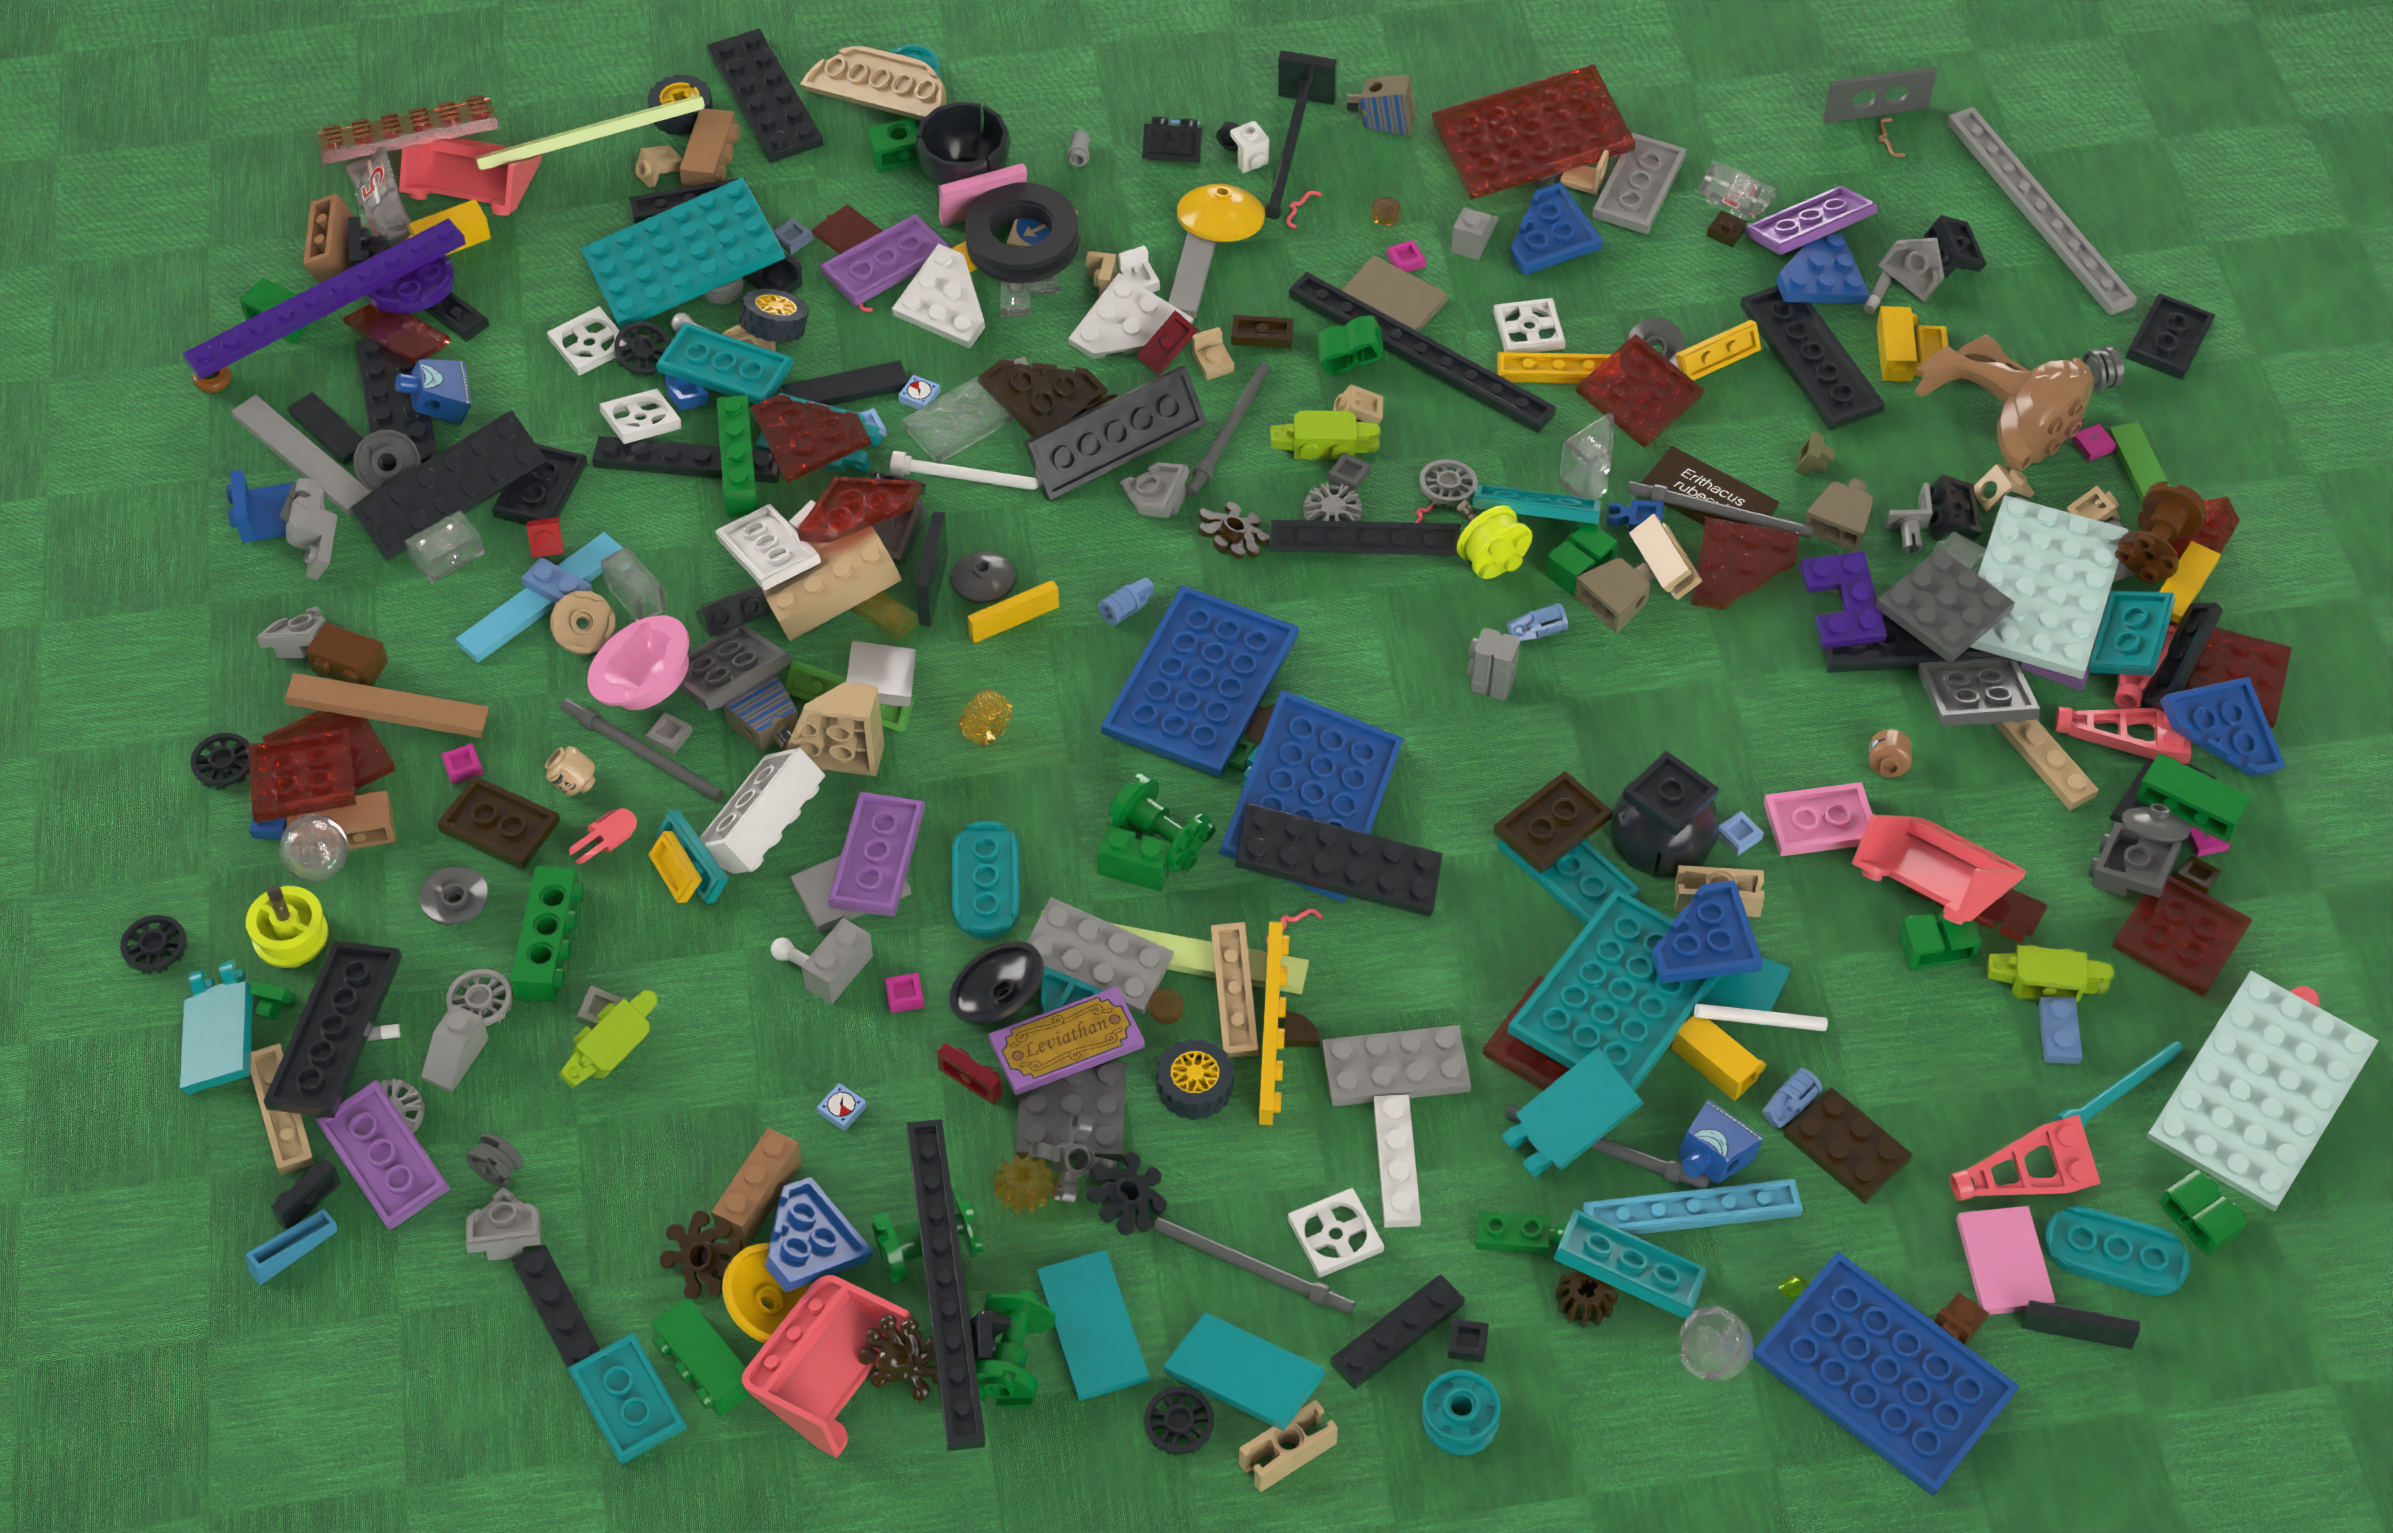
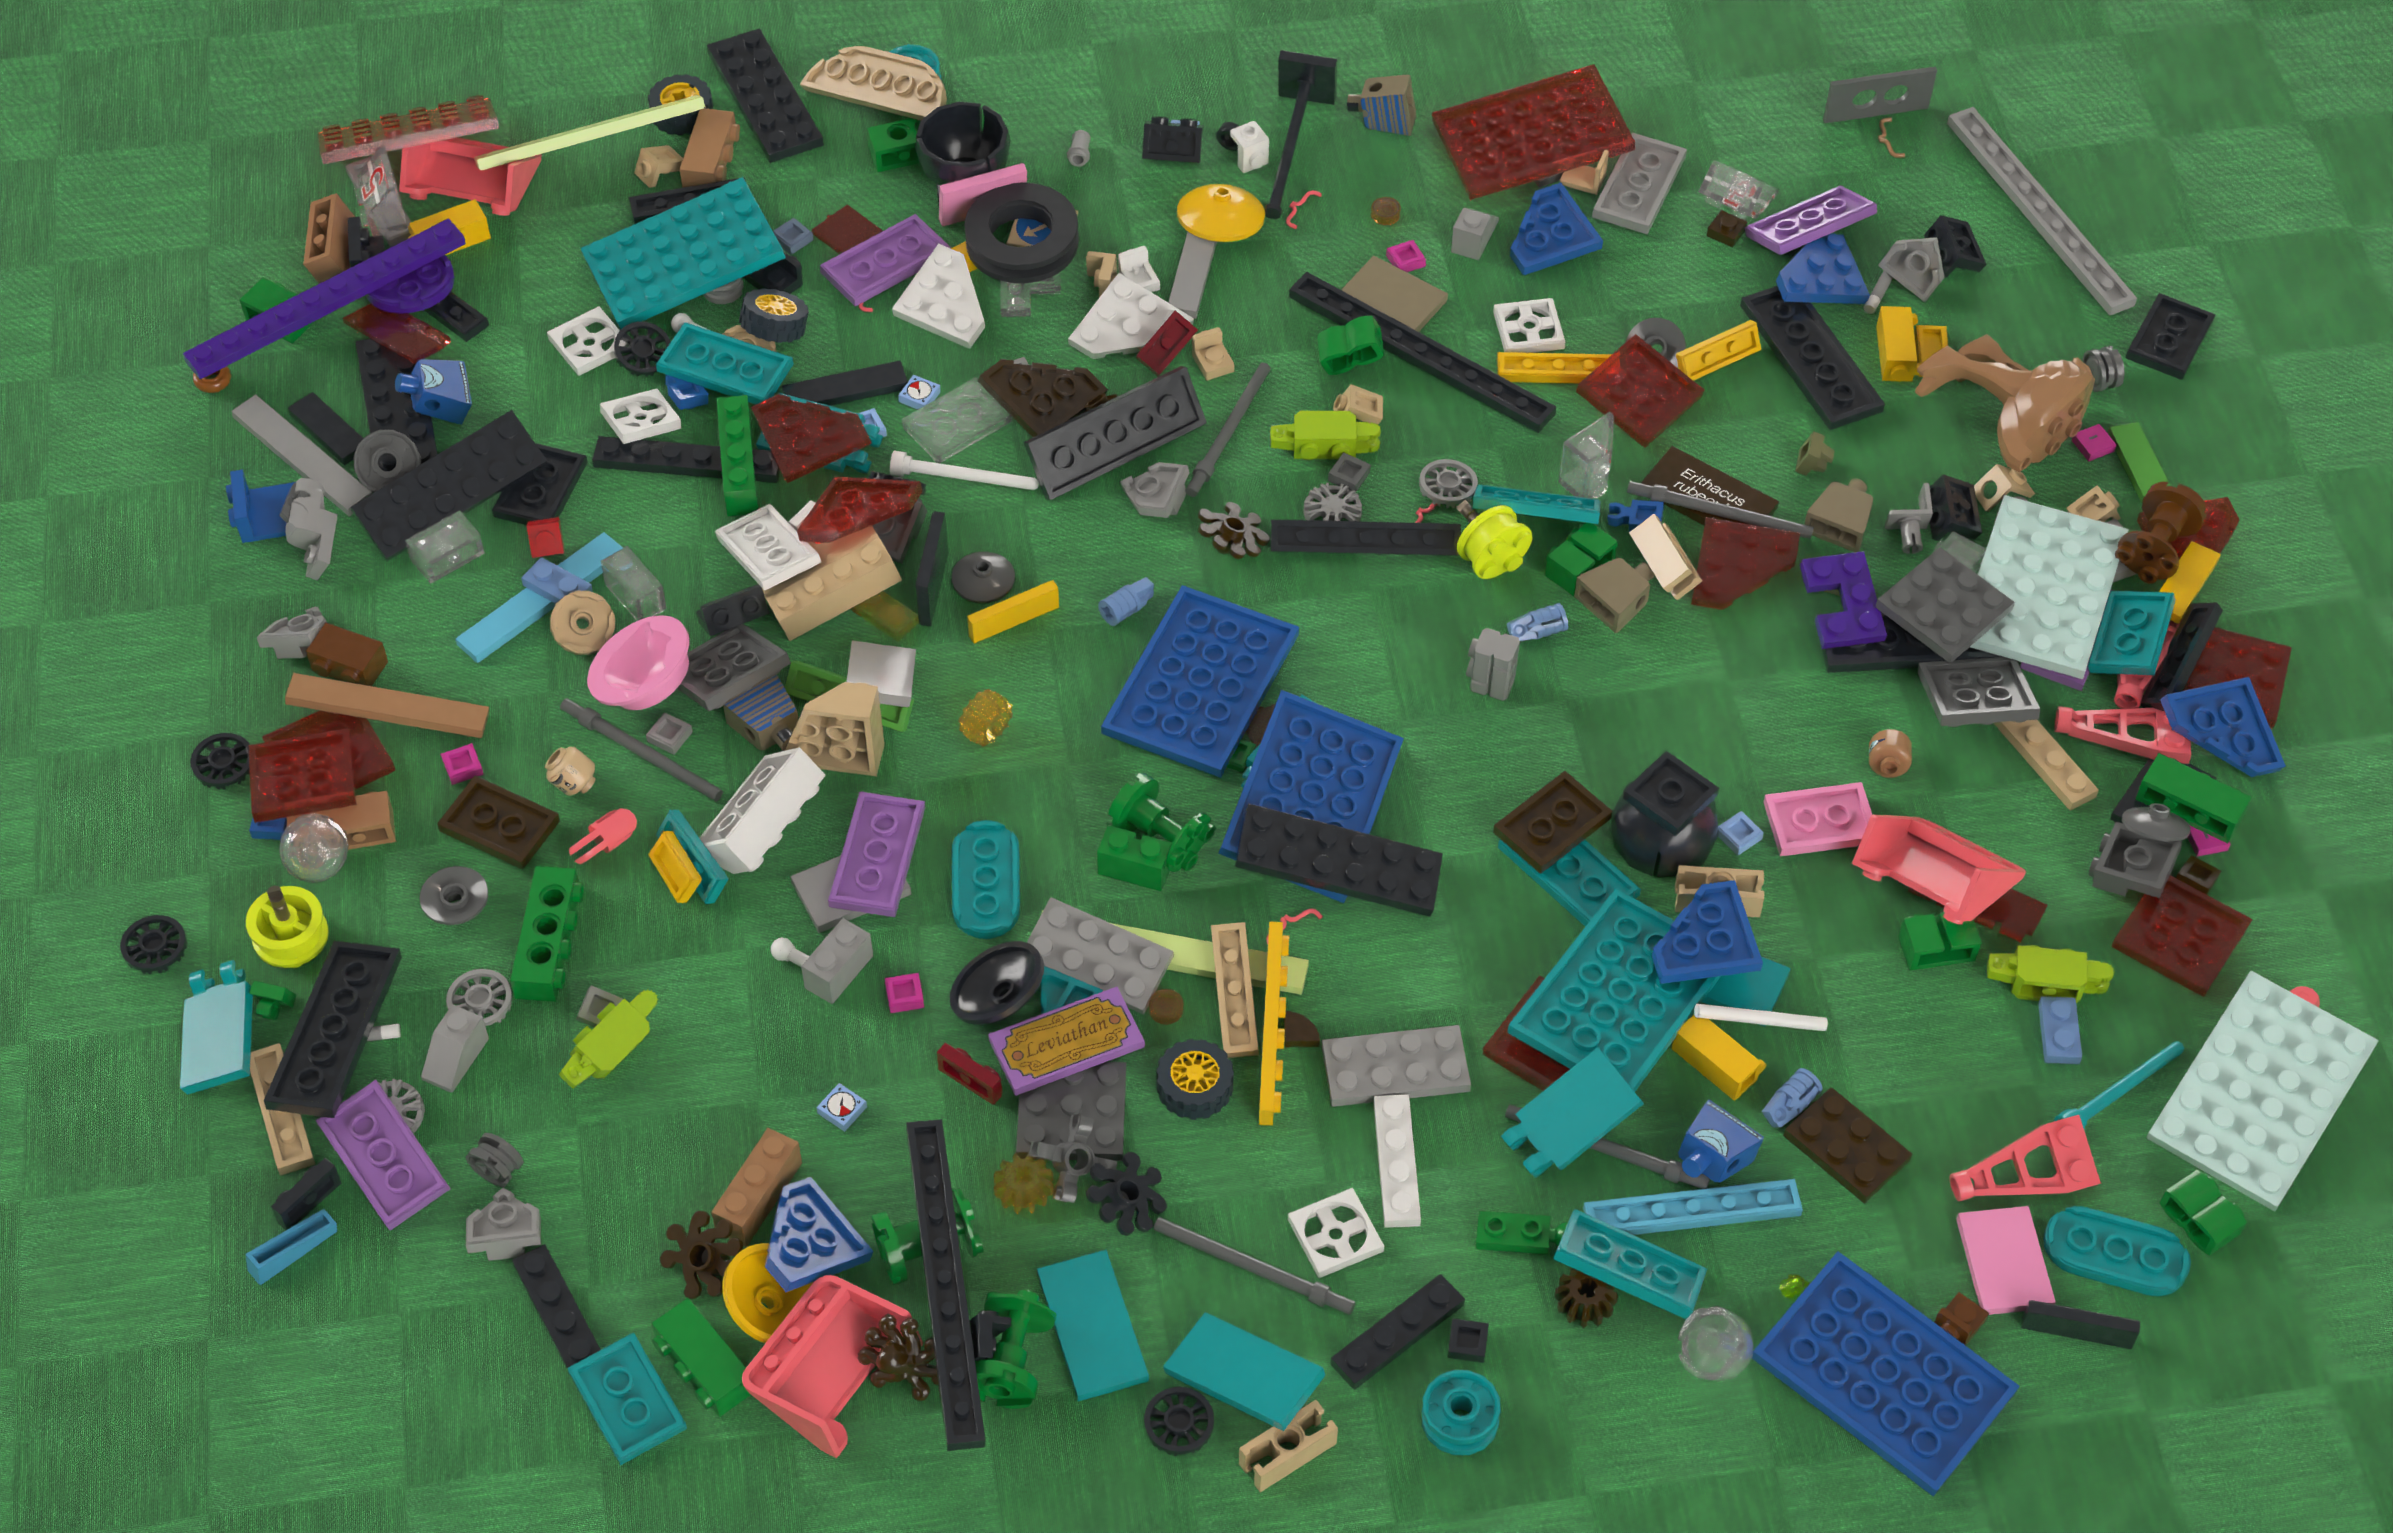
dark brown plate [1231,315,1294,349] -> none

